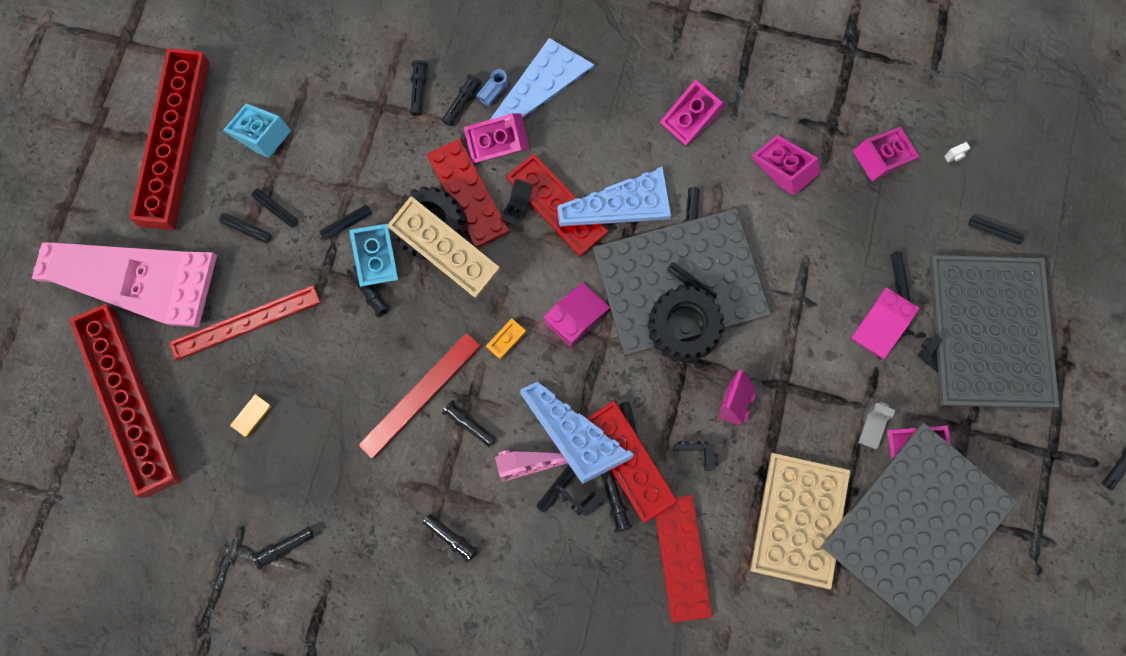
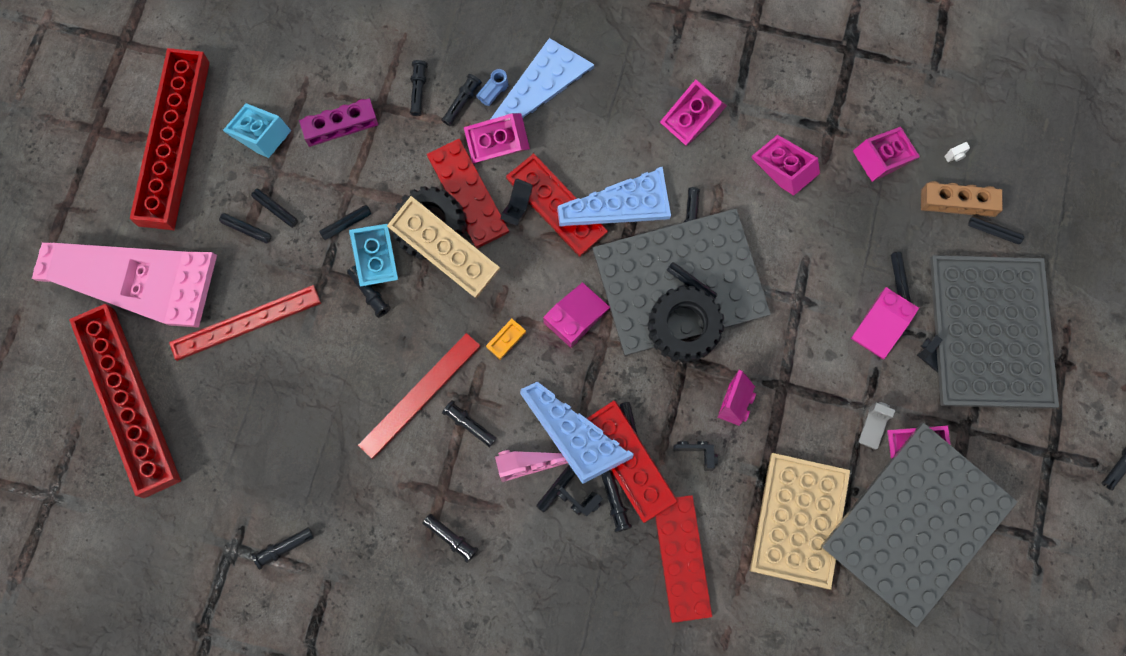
tile [230,395,272,438] -> none
none -> magenta brick [299,98,378,147]
none -> medium nougat brick [921,181,1002,217]

